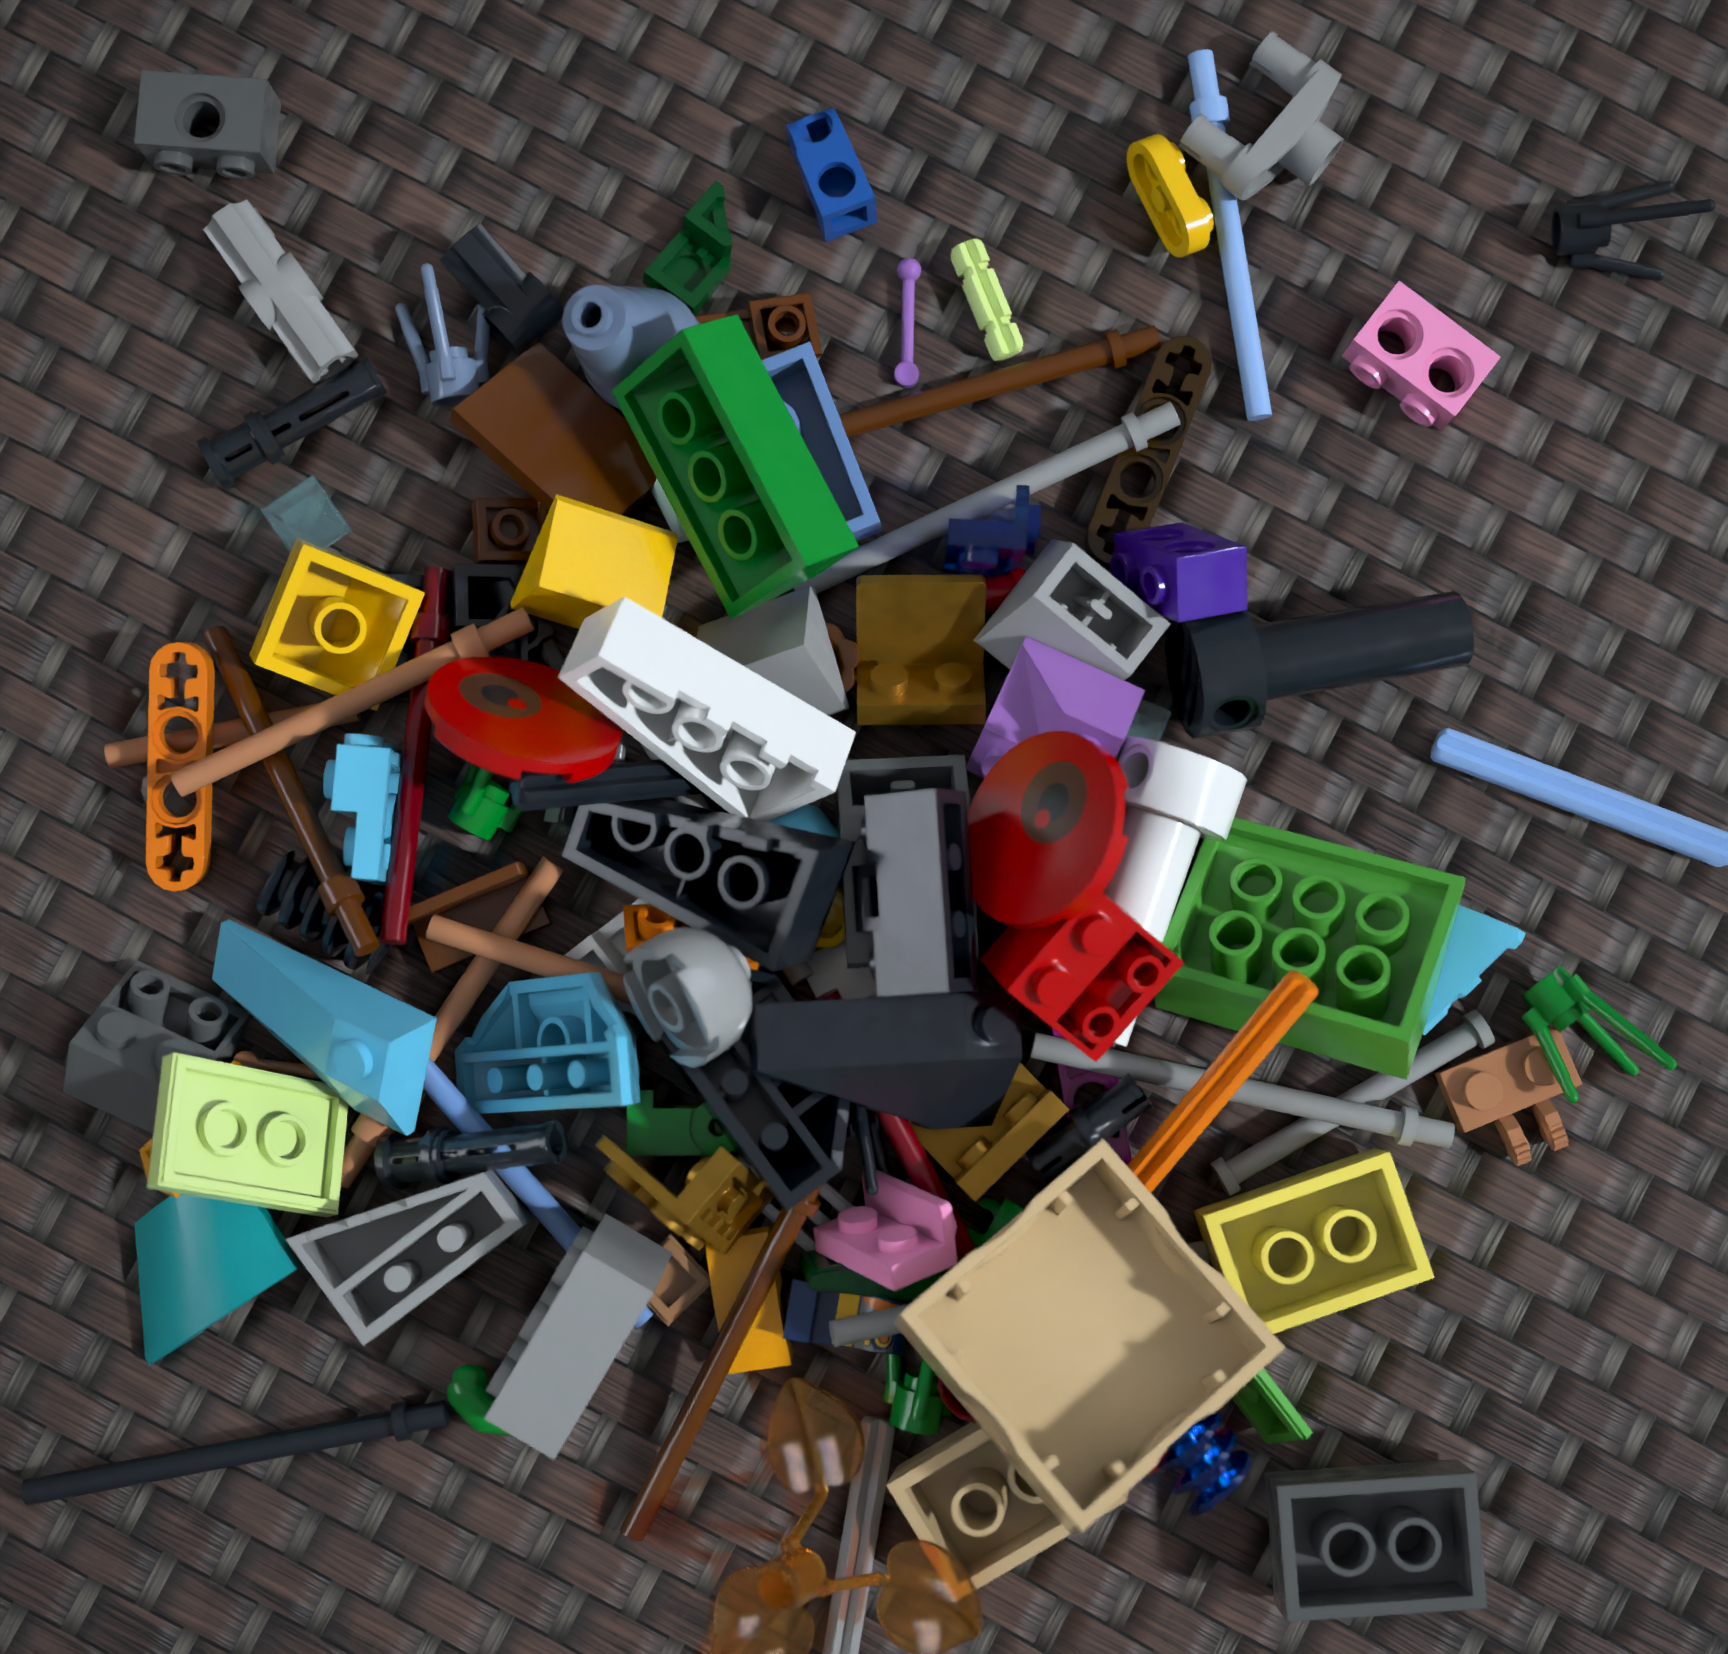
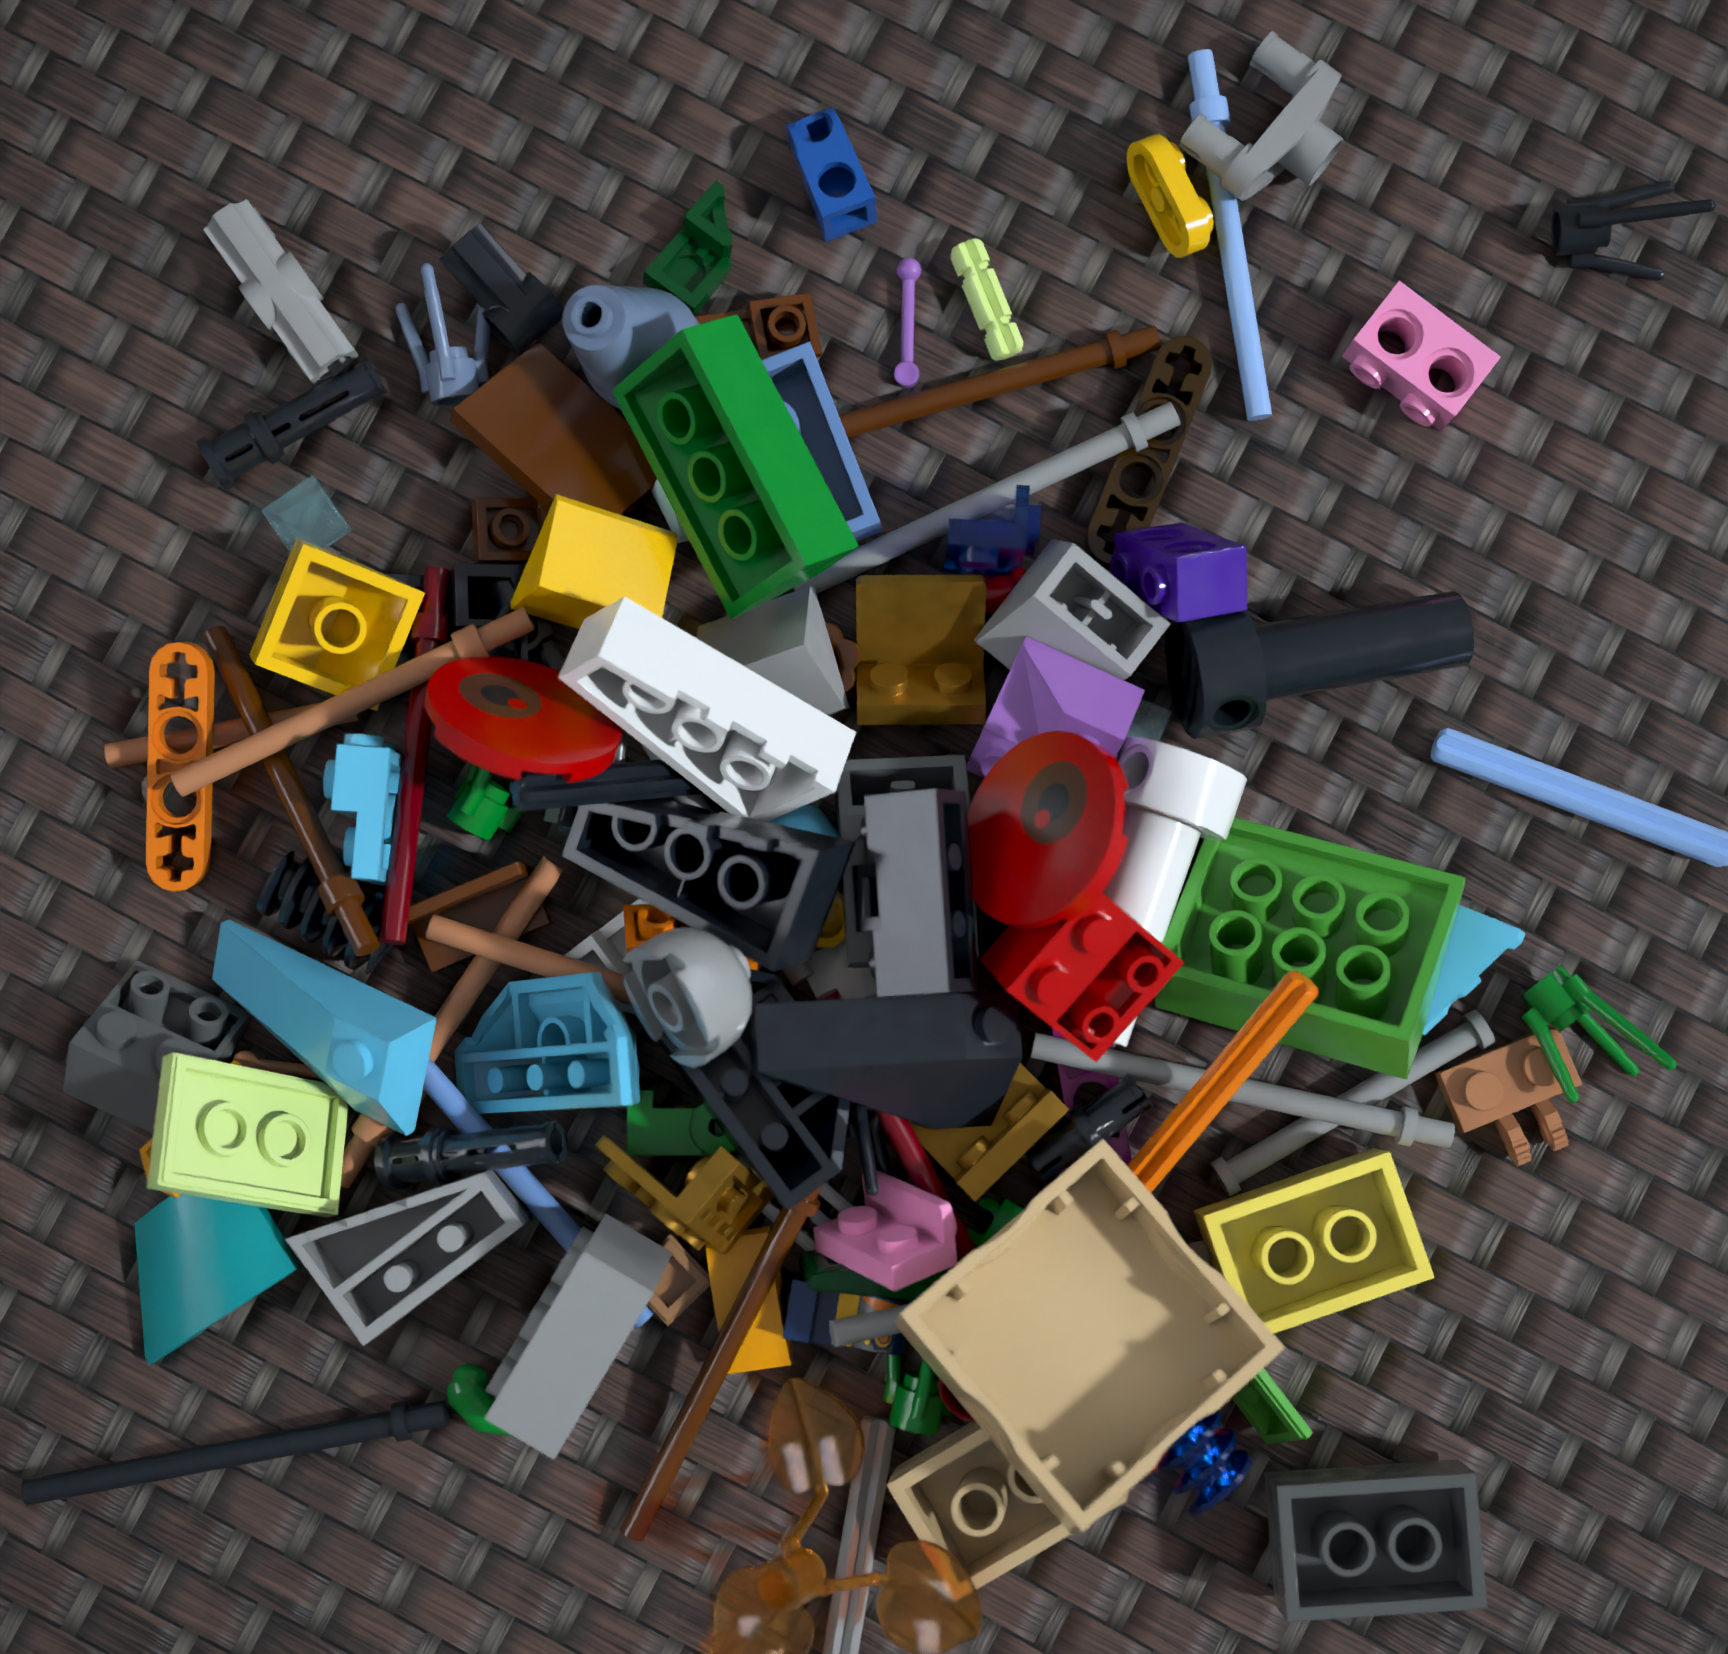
dark grey brick [134,70,281,180] -> none

